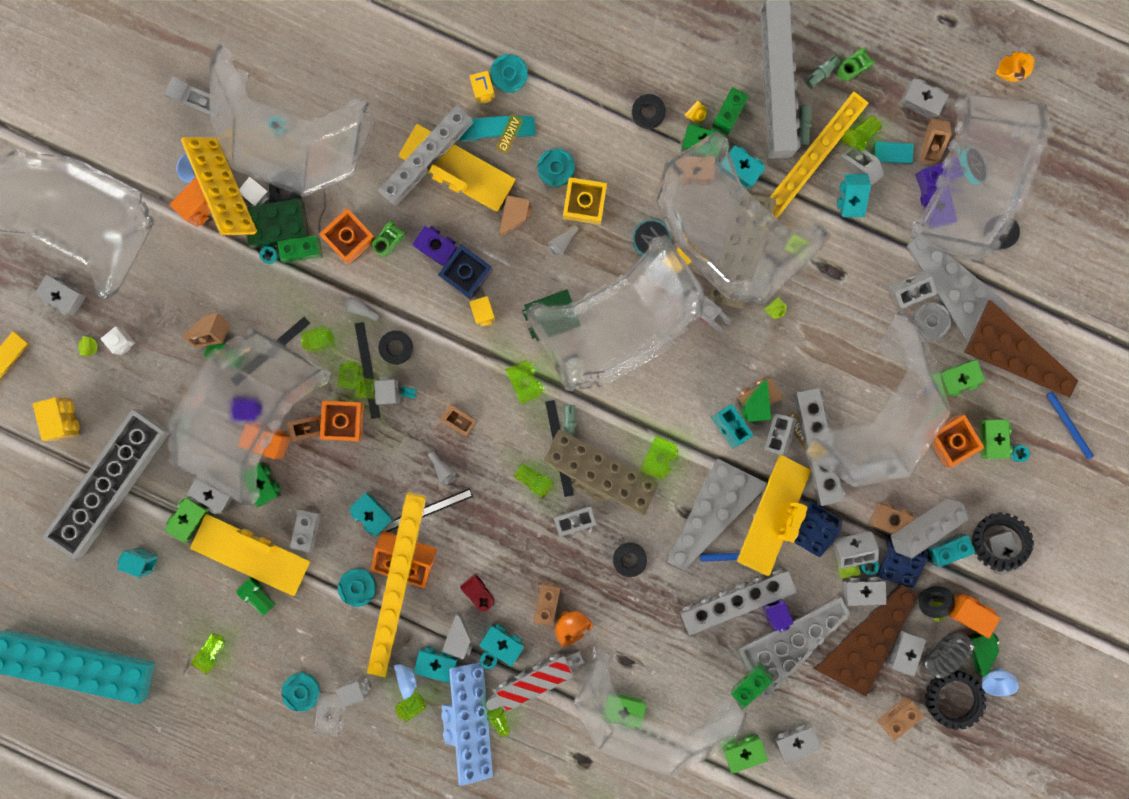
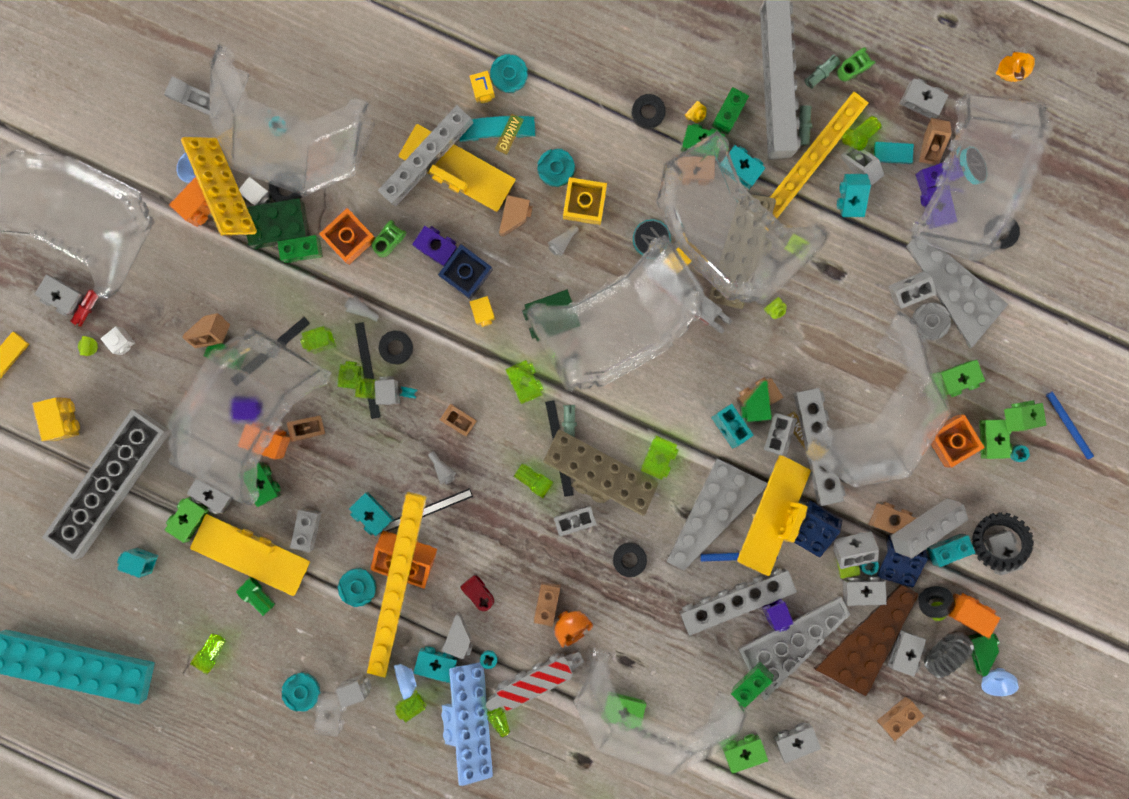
teal bush [259,246,278,264] -> none
orange brick [320,401,364,441] -> none
teal brick [479,623,525,667] -> none
black tyre [925,670,987,730] -> none
reddish brown wing [964,300,1078,398] -> none
none -> red axle [70,290,99,327]
none -> bright green brick [1004,400,1047,432]

